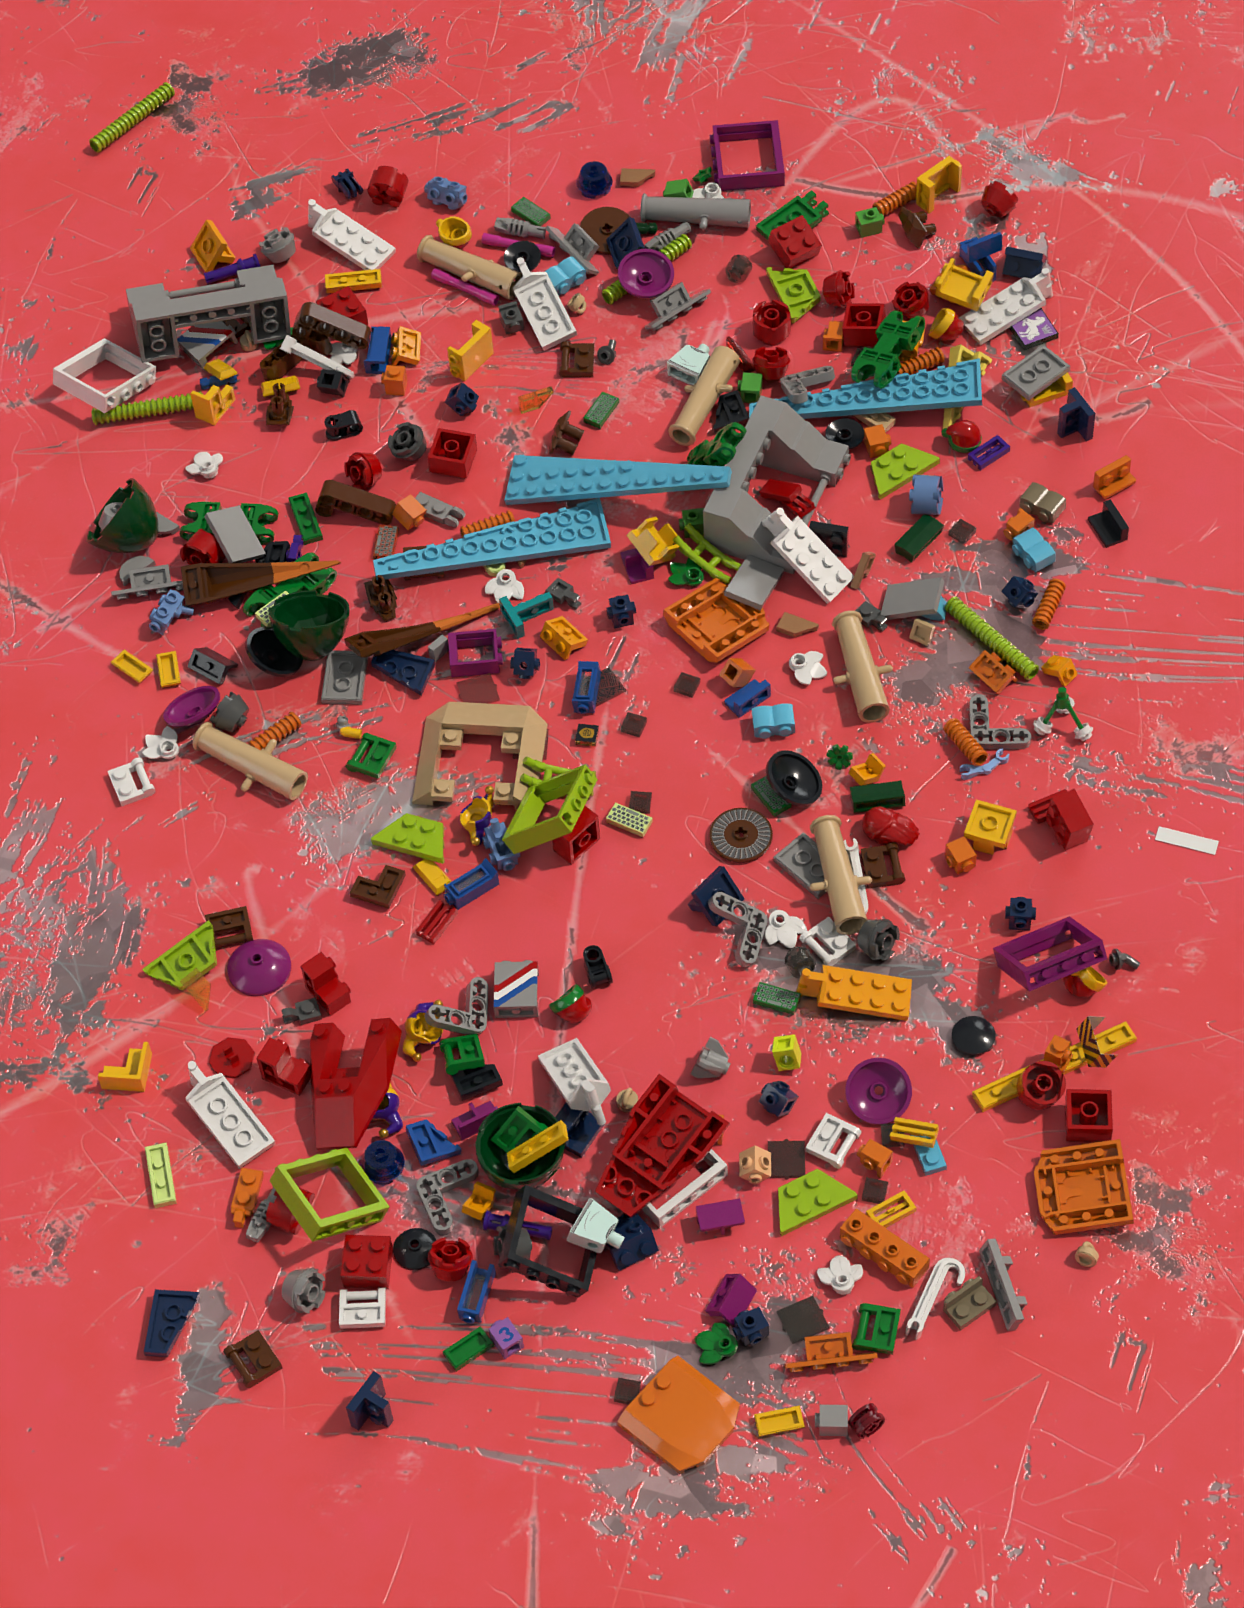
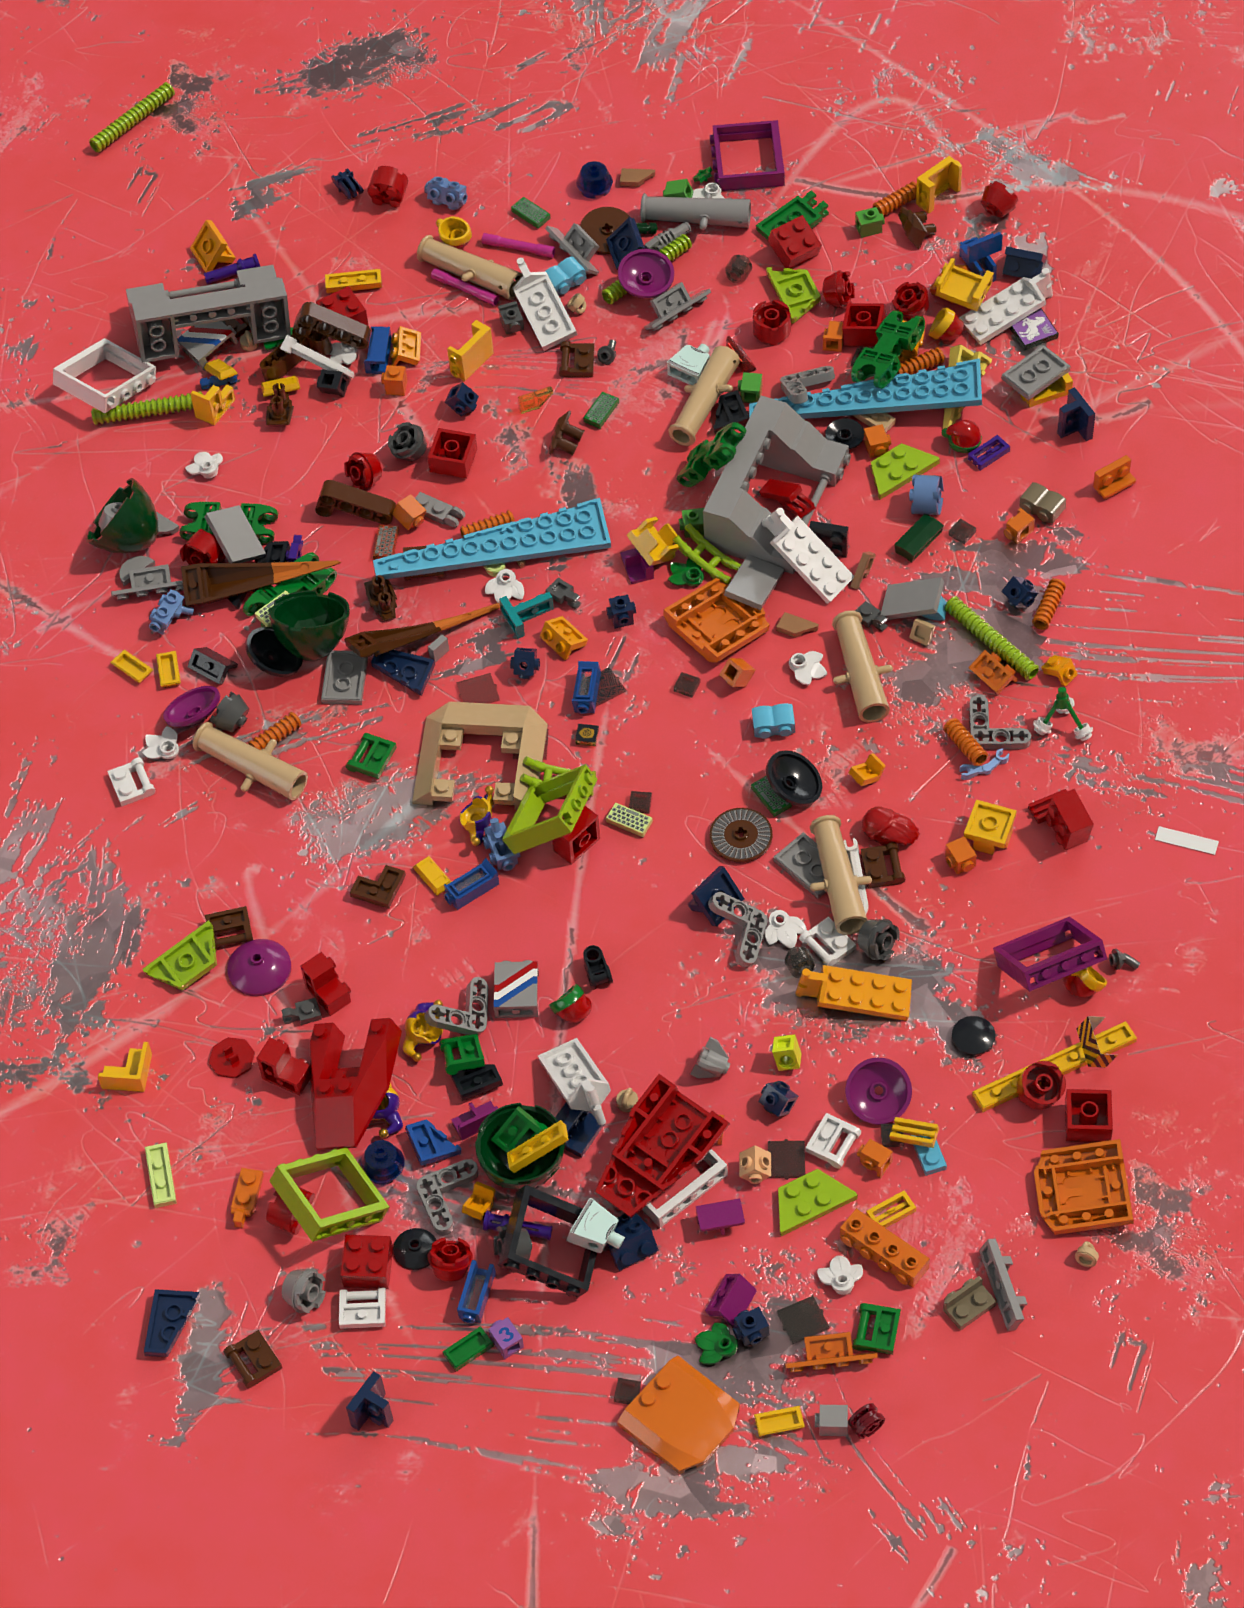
clear yellow tile [180,968,211,1012] -> none
white hinge [185,1061,275,1169] -> none
light grey hinge [246,1187,277,1243] -> none
light grey cone [259,227,296,263] -> none
green tile [288,492,323,545] -> none
white hinge [308,199,396,270] -> none
black piece [324,410,363,441] -> none
yellow arm [336,716,362,739] -> none
lime wing [371,813,444,864] -> none
red tile [416,900,458,944] -> none
magenta window [448,629,503,677] -> none
light grey hinge [494,217,546,239] -> none
black dish [504,241,541,273] -> none
medium azure wing [504,455,732,505] -> none
clear smoke tile [620,712,647,737] -> none
blue panel [725,679,771,718] -> none
red cone [752,347,790,380] -> none
tile [753,982,801,1015] -> none
green plant [826,744,853,770] -> none
dark green piece [850,780,906,813] -> none
clear smoke tile [862,1177,888,1204] -> none
white piece [905,1258,965,1340] -> none
dark blue brick [1005,897,1036,930] -> none
medium azure brick [1012,527,1056,572] -> none
orange brick [1044,1035,1073,1073] -> none
black panel [1088,499,1129,548] -> none

